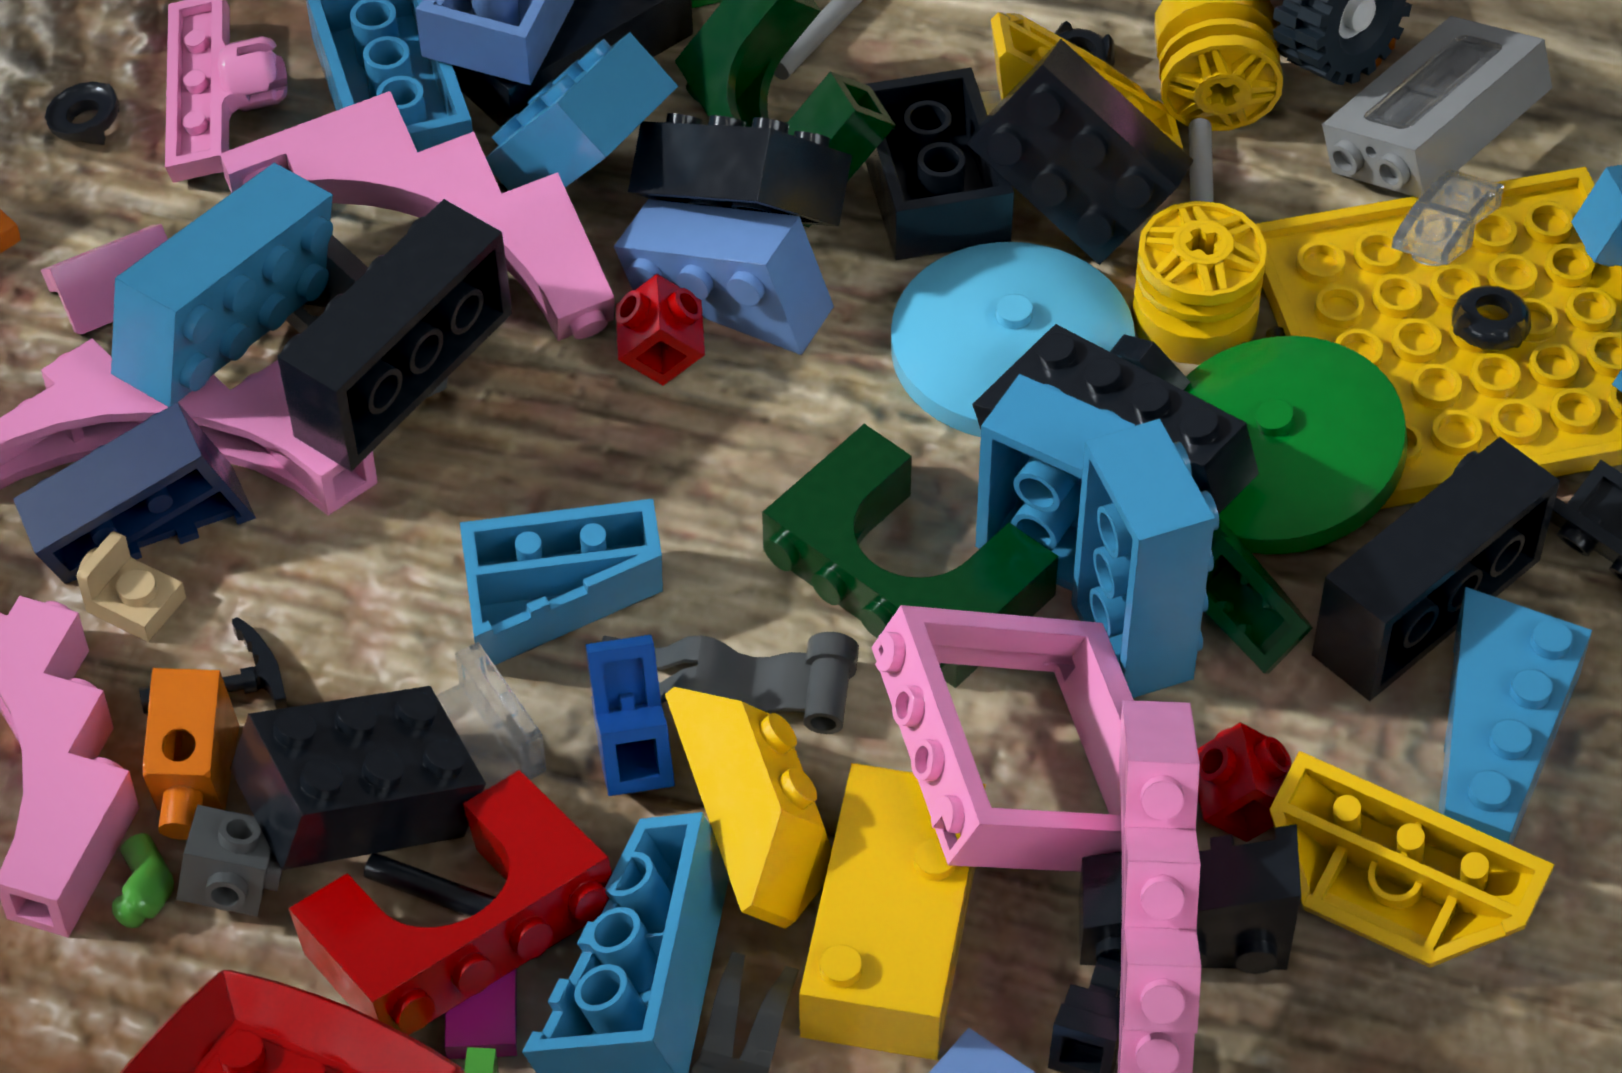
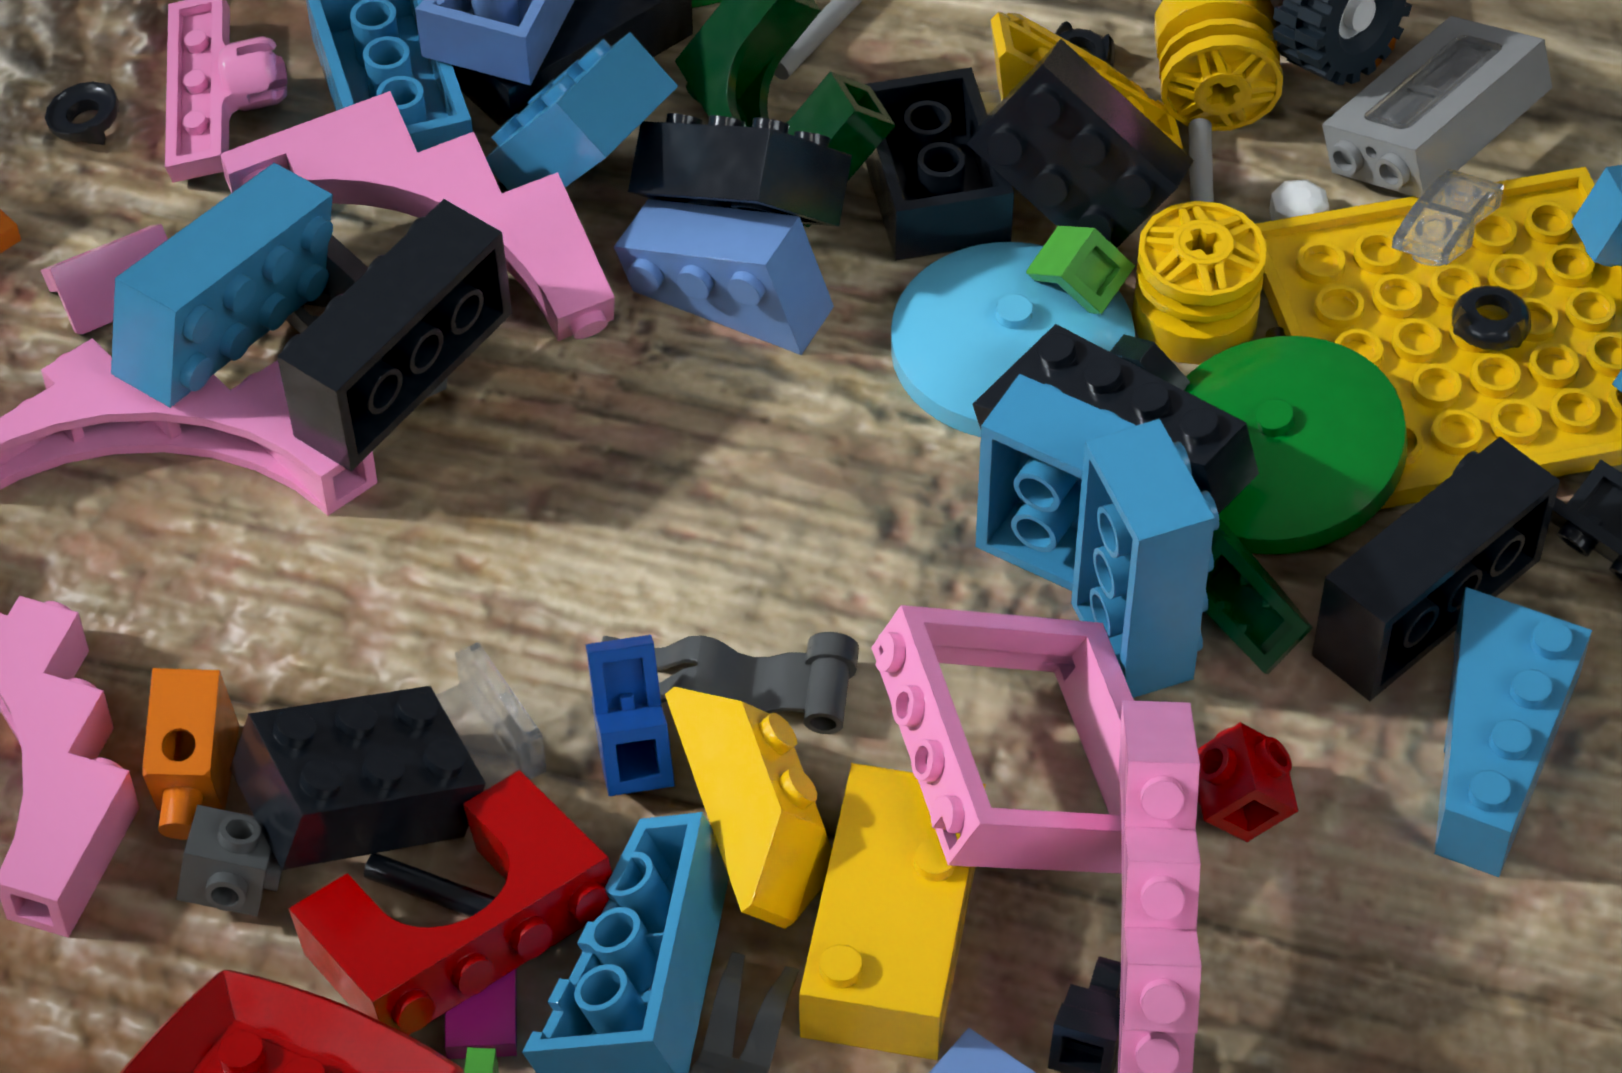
dark blue wedge [13,402,256,584] -> none
tan bracket [76,531,186,642] -> none
bright green arm [112,833,174,928] -> none
black piece [139,617,288,714] -> none
dark azure wedge [460,499,663,673] -> none
red brick [616,274,705,386] -> none
dark green arch [762,423,1059,688] -> none
black wedge [1079,824,1301,974] -> none
yellow wedge [1269,751,1554,968] -> none
none -> bright green panel [1026,226,1135,314]
none -> white tile [1269,180,1329,221]

